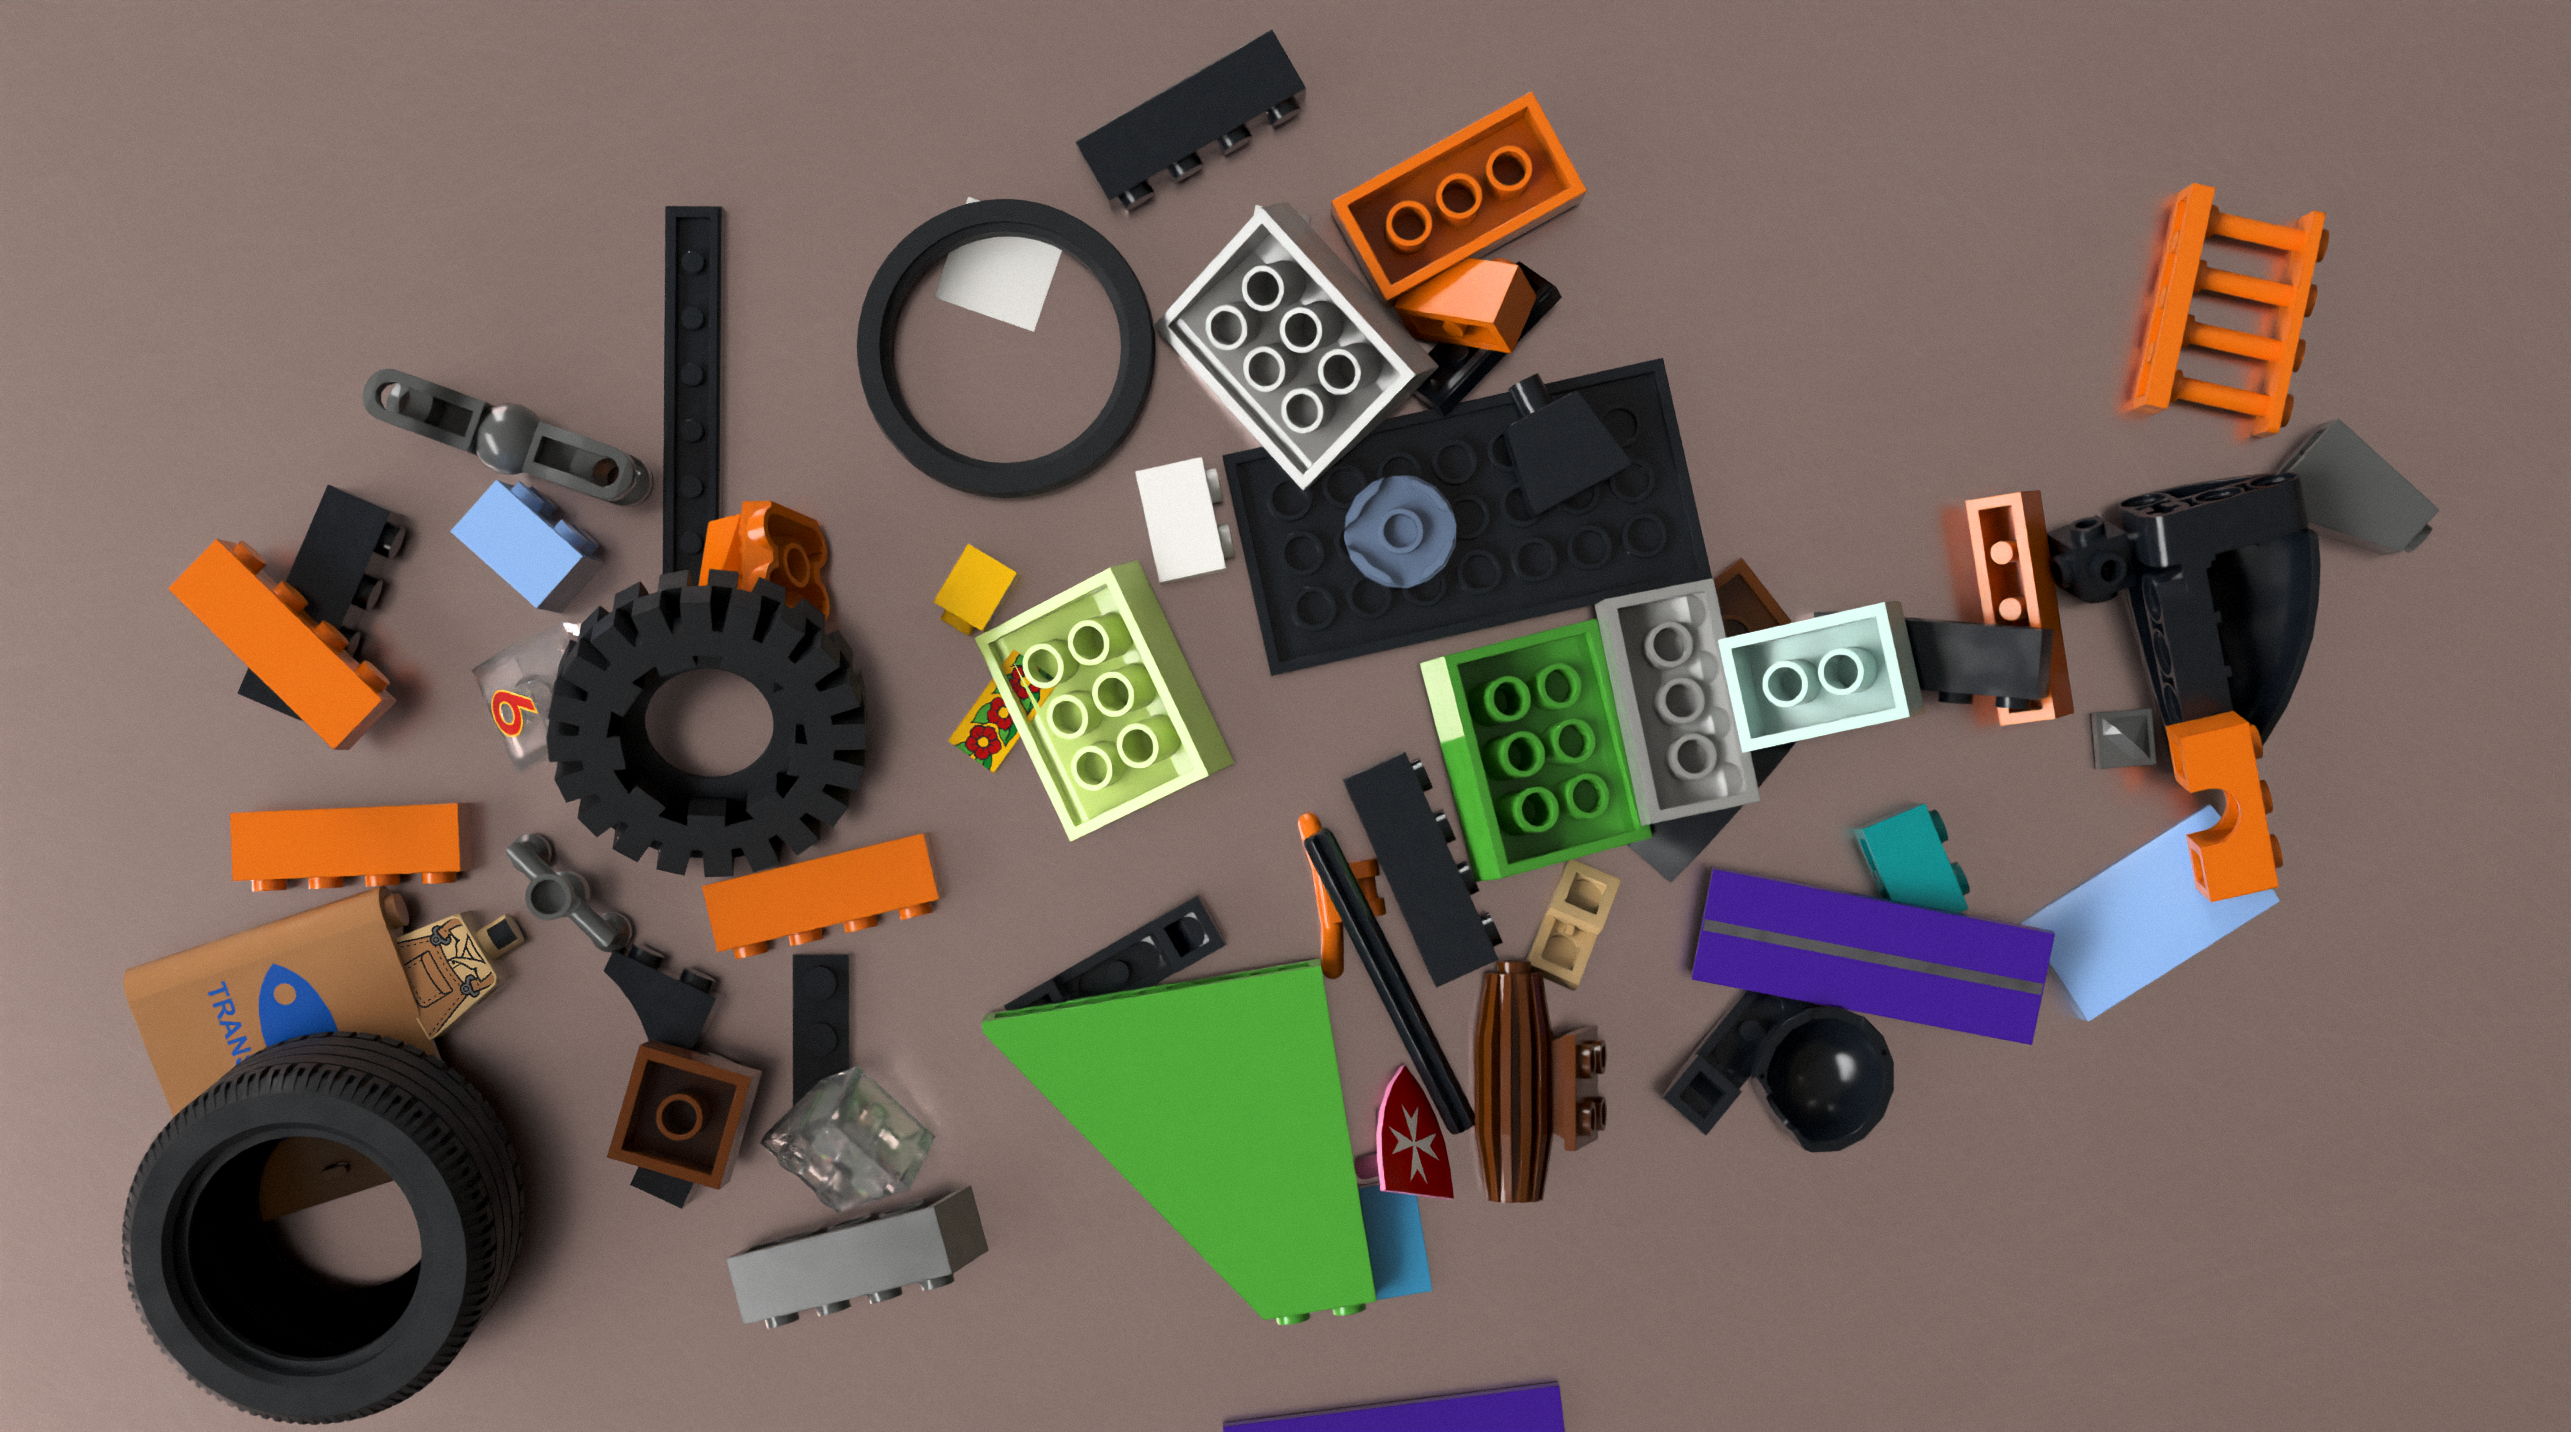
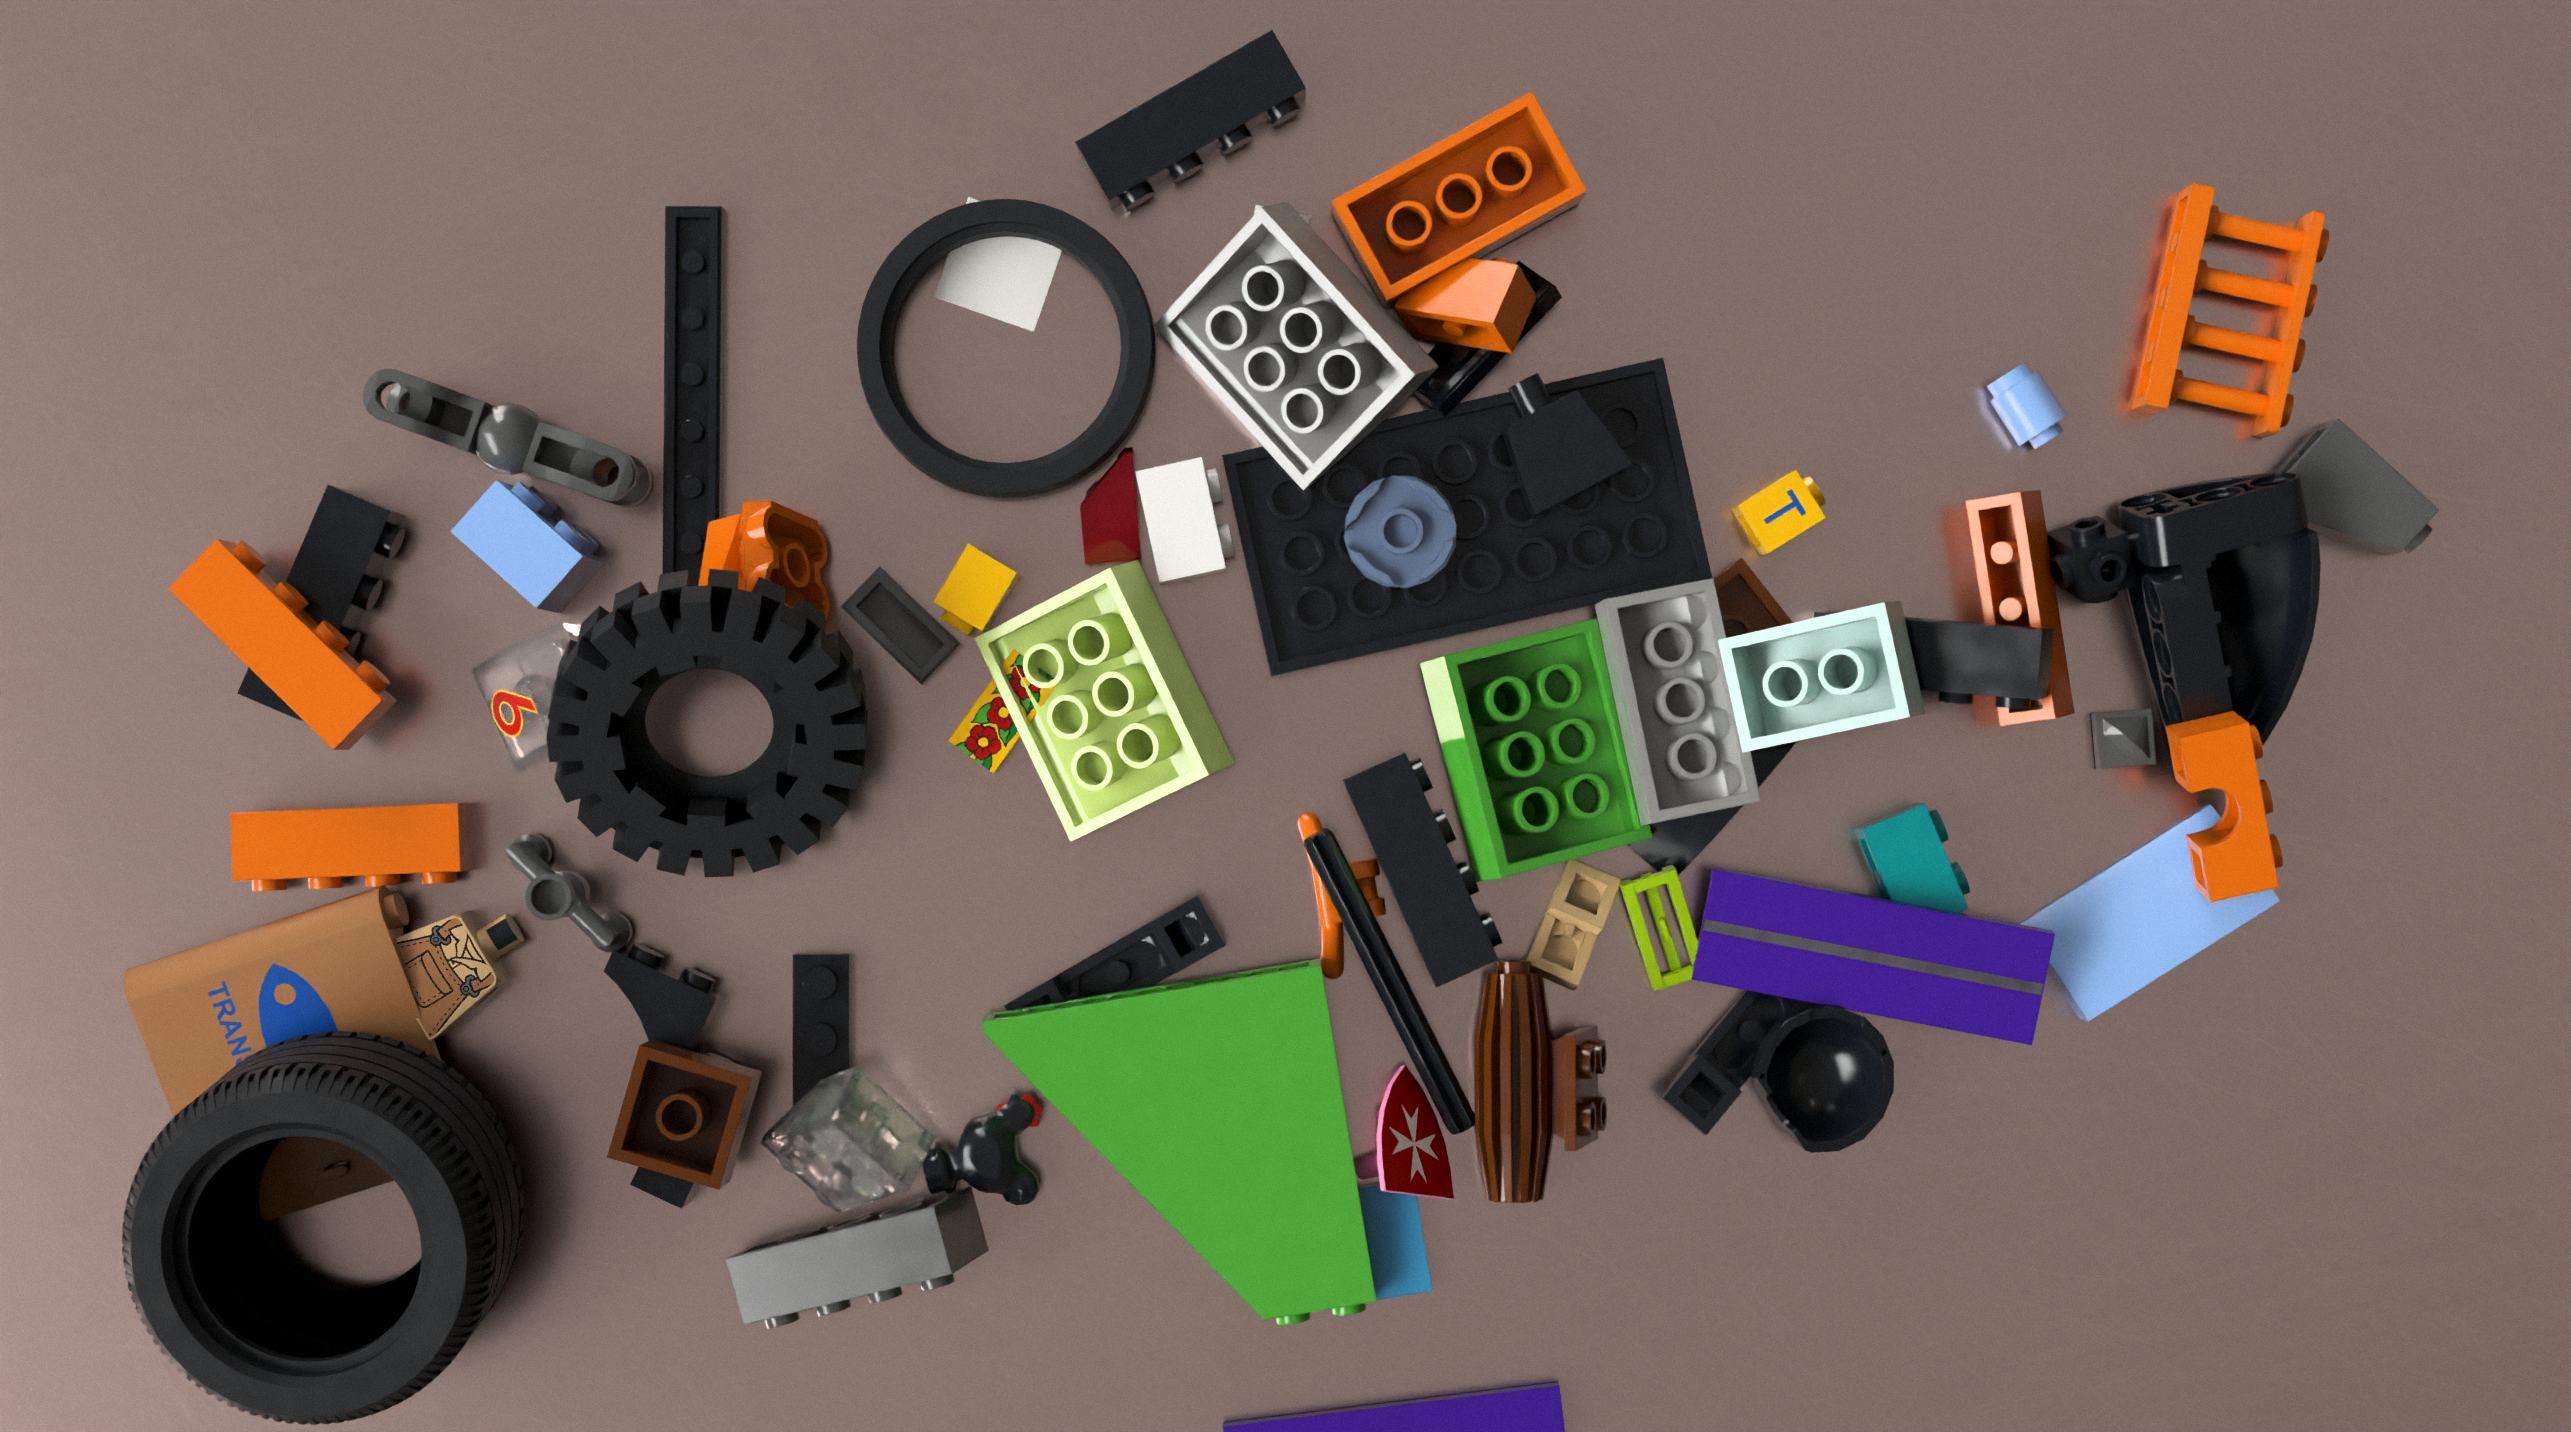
orange brick [702,832,945,960] -> none
none -> dark grey tile [841,566,962,685]
none -> black animal [921,1093,1042,1205]
none -> dark red slope [1080,447,1141,564]
none -> lime tile [1619,865,1698,991]
none -> yellow brick [1731,470,1826,557]
none -> light blue brick [1986,362,2067,449]

